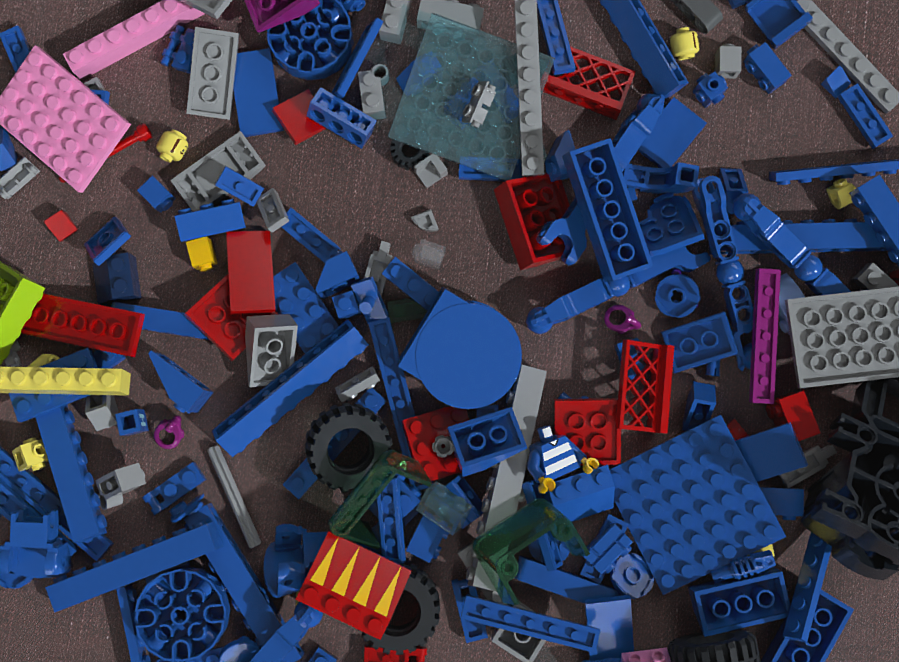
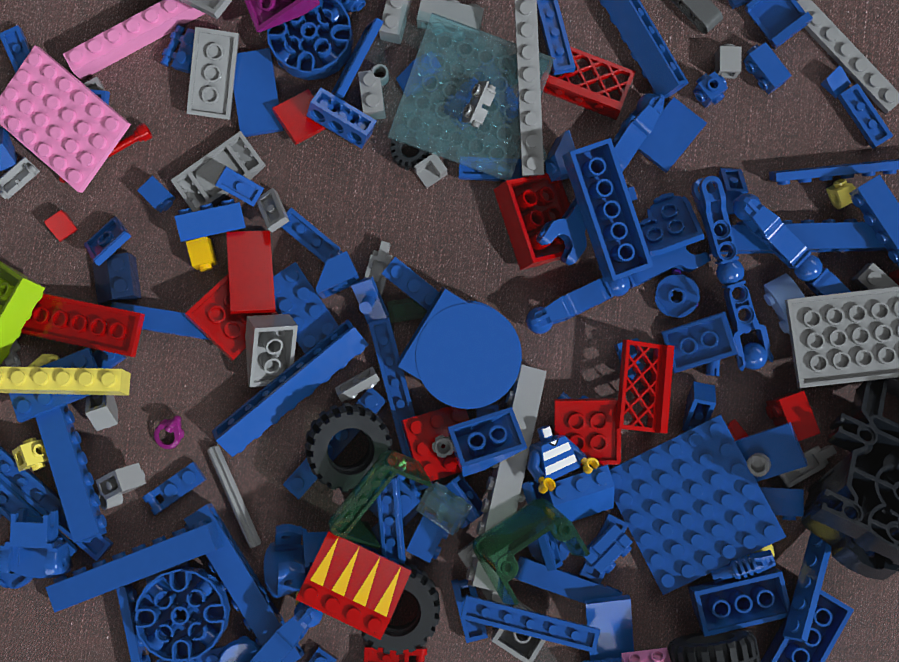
blue brick [115,409,149,436] -> none
blue slope [148,350,214,414] -> none
light yellow head [156,129,188,163] -> none
blue plate [169,493,204,523] -> none
blue brick [332,290,361,321] -> none
light grey tile [411,209,439,232] -> none
clear brick [412,239,446,270] -> none
magenta piece [604,305,641,334] -> none
blue tile [610,553,654,599] -> none
blue arch [622,162,699,194] -> none
light yellow head [670,27,699,60] -> none
magenta plate [749,268,781,404] -> none
none -> light grey tile [747,453,771,477]

